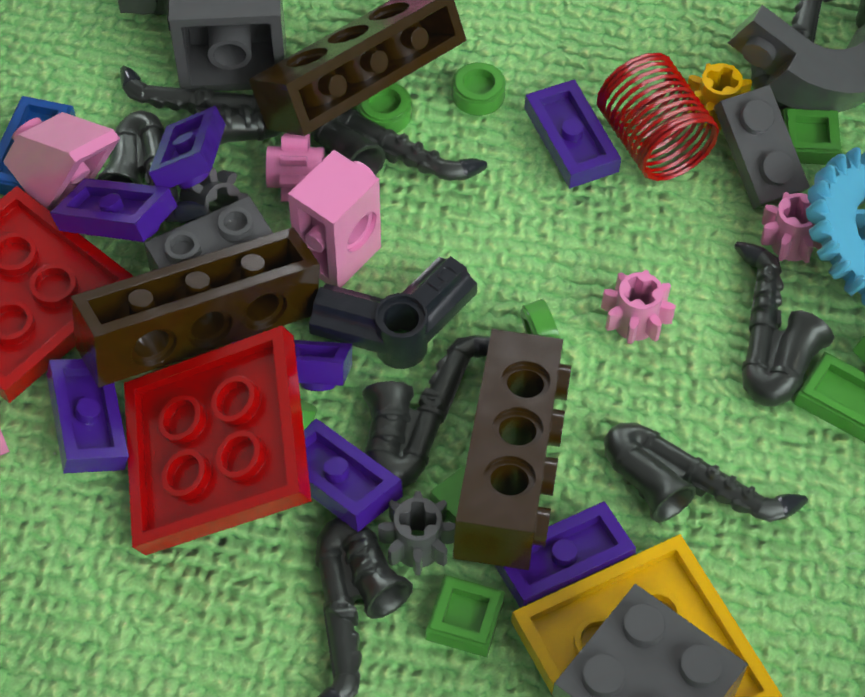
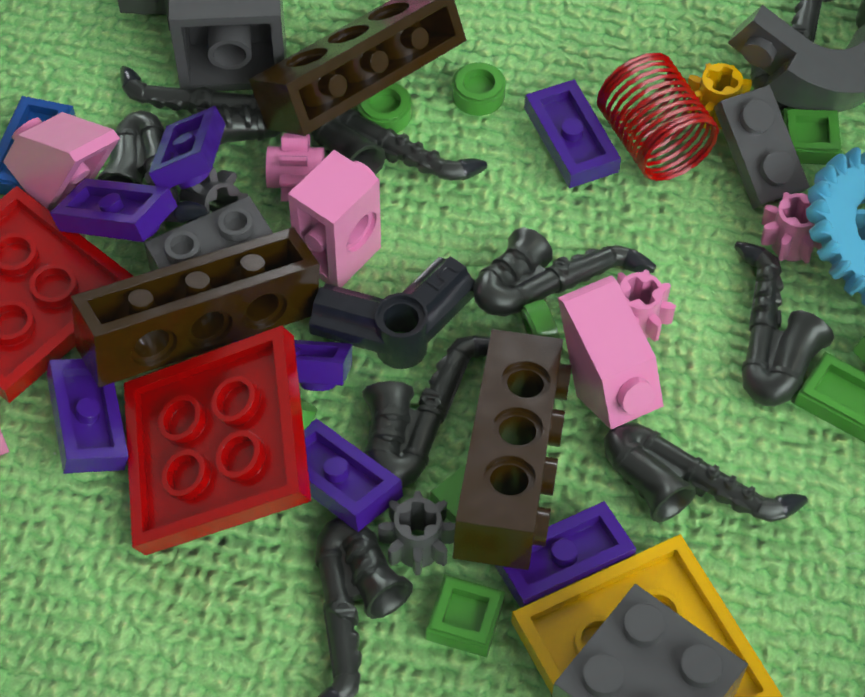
none -> pearl dark grey piece [473,227,656,316]
none -> bright pink slope [558,275,664,430]

